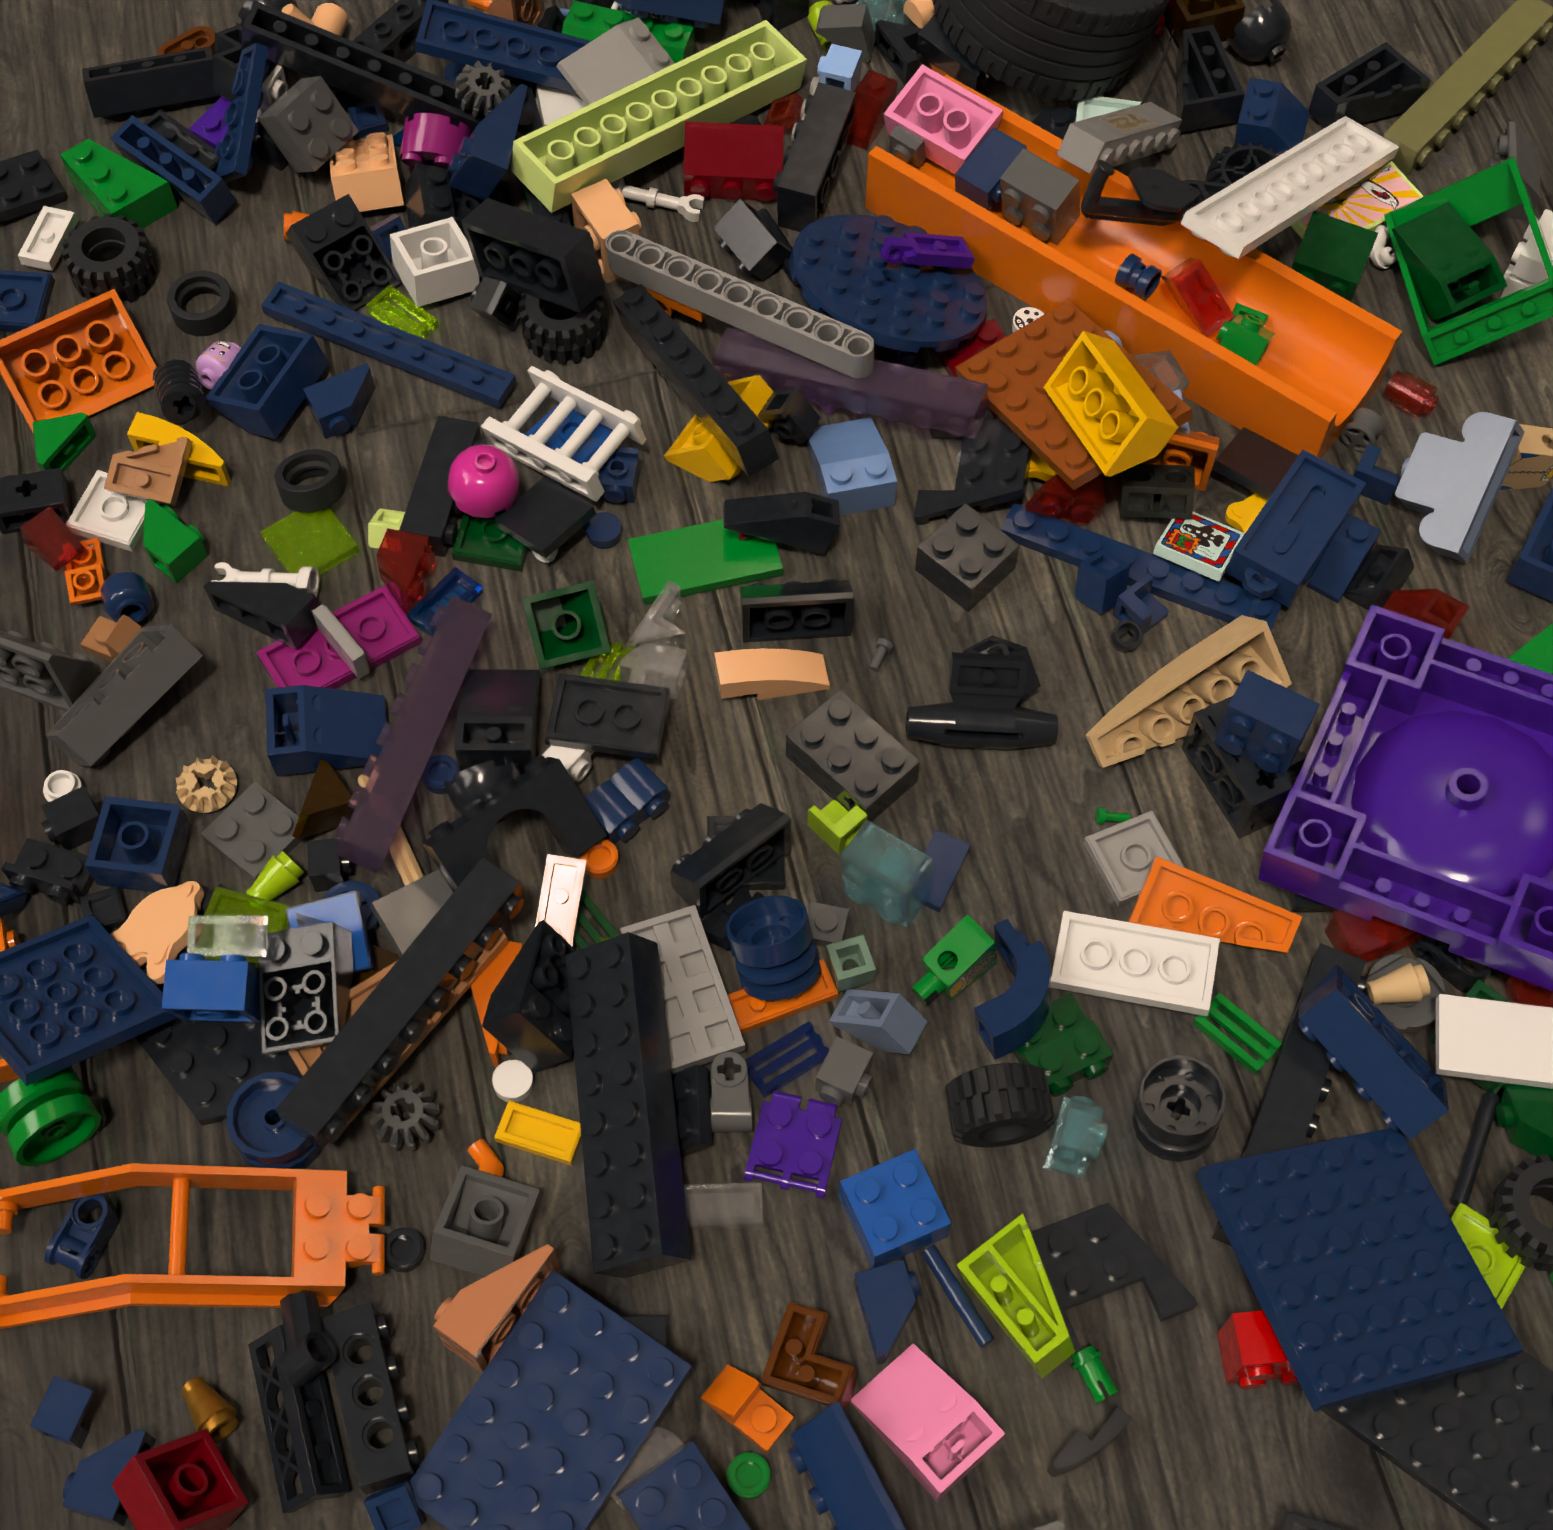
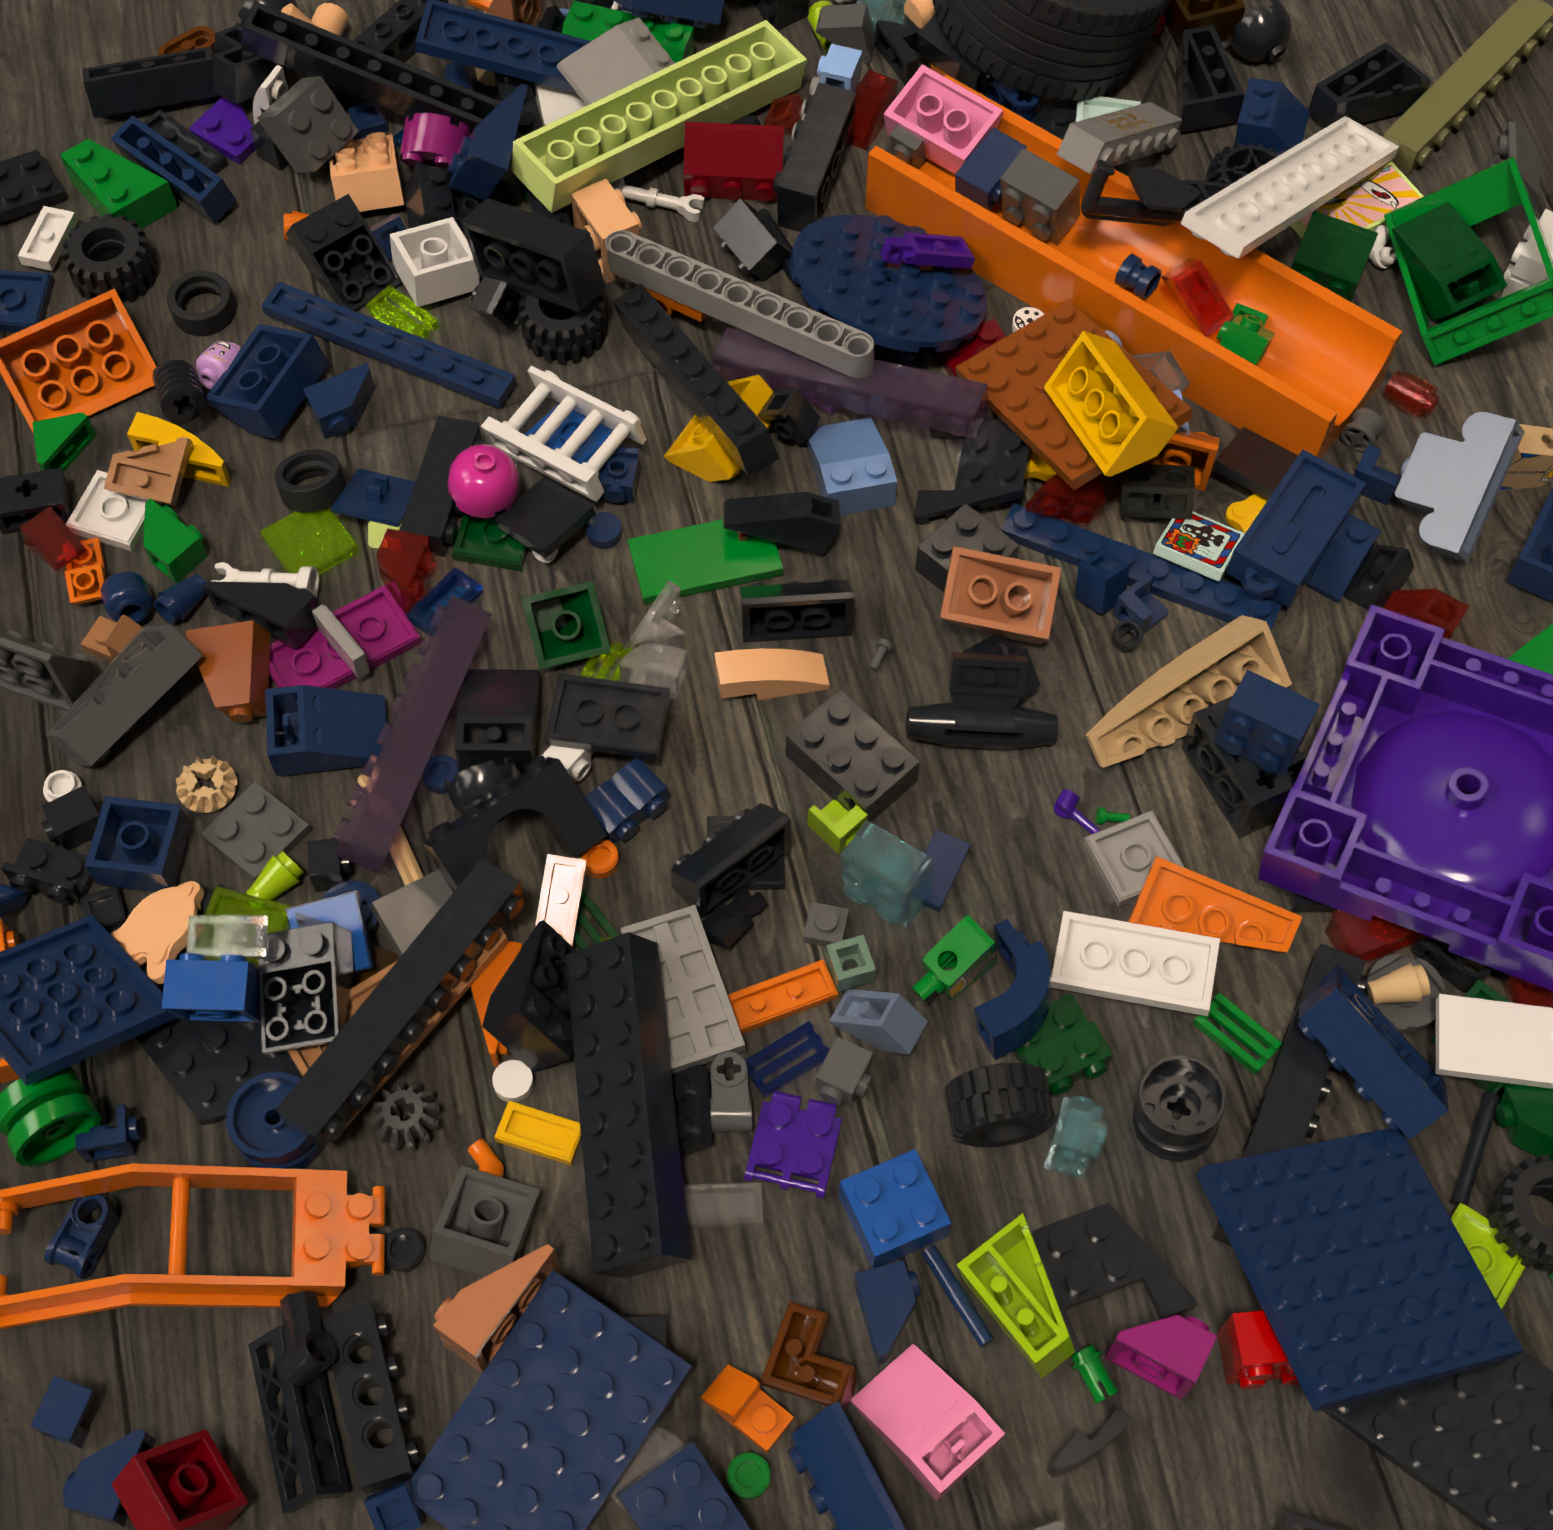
pearl gold cone [181,1377,238,1443] -> none
dark blue wing [212,43,269,183] -> none
dark brown slope [292,759,355,839] -> none
dark grey gear [455,60,511,118] -> none
dark blue wheel [726,896,821,1000] -> none
none -> dark blue bracket [75,1104,142,1163]
none -> dark blue cone [154,574,207,624]
none -> dark orange slope [186,620,271,723]
none -> dark blue piece [331,468,415,527]
none -> nougat slope [940,546,1061,645]
none -> dark blue piece [984,79,1040,122]
none -> dark purple hand [1054,789,1100,835]
none -> magenta slope [1104,1315,1217,1401]

